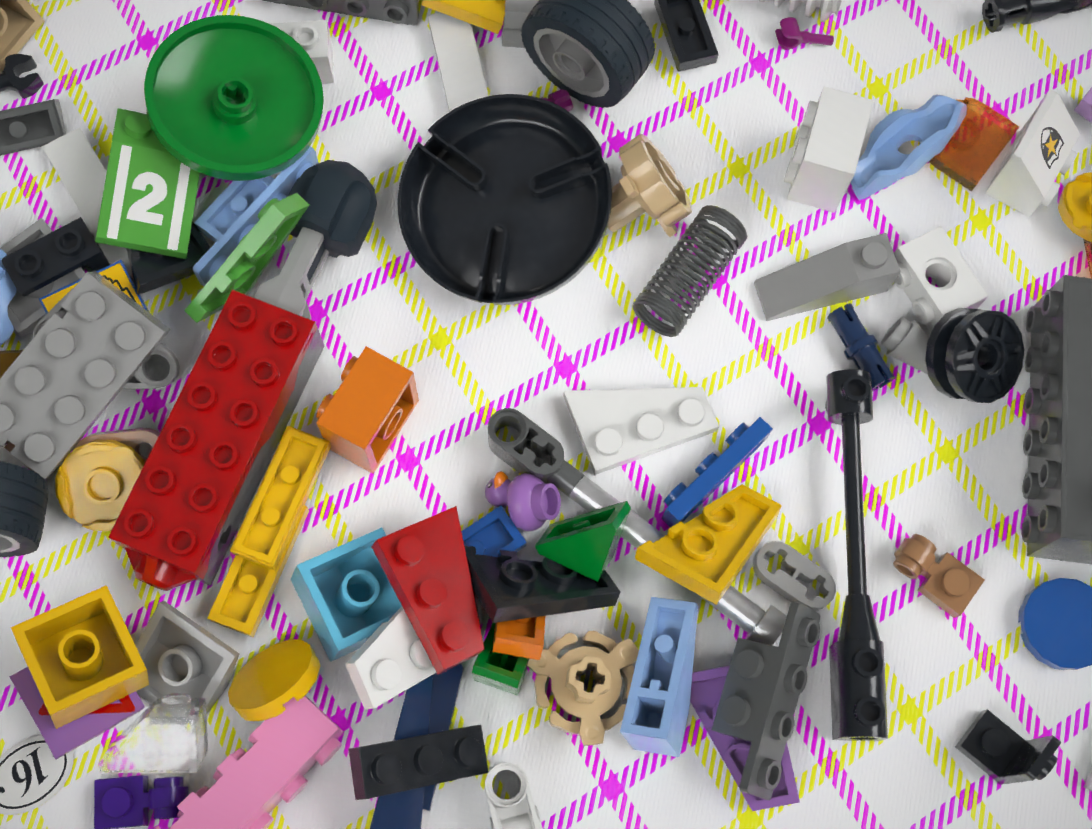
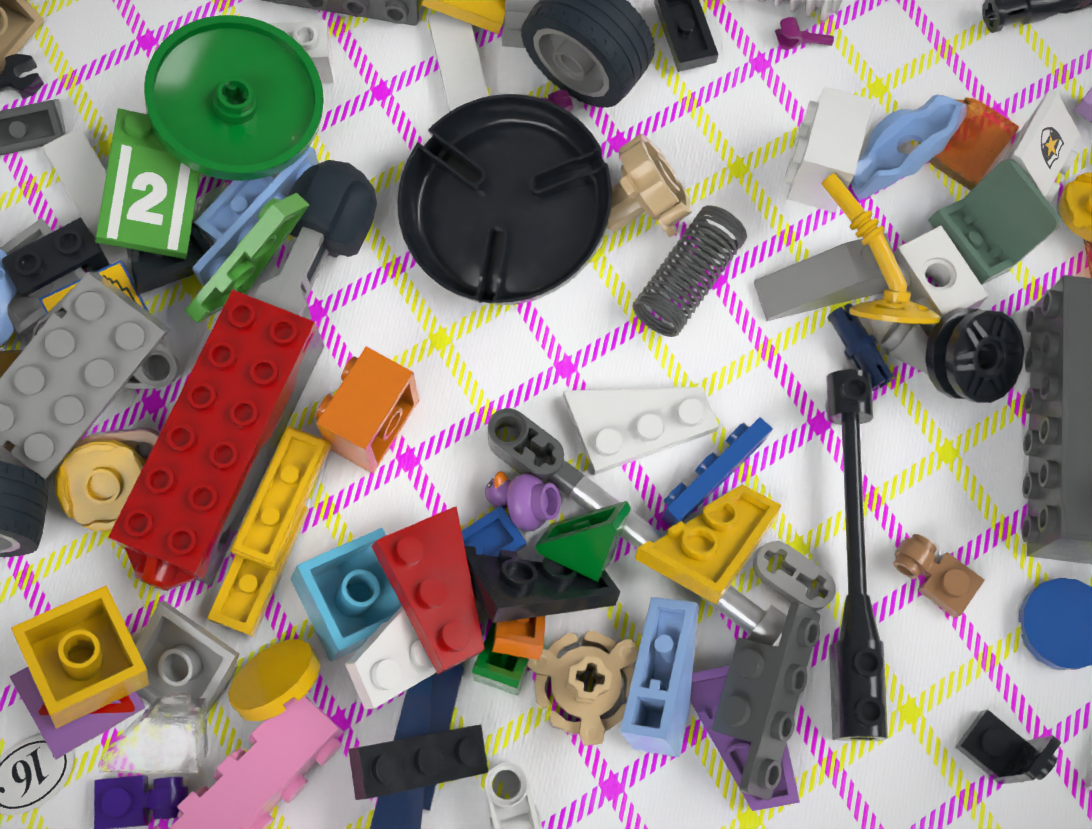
none -> yellow dish [821,173,940,324]
none -> sand green bracket [928,159,1062,285]

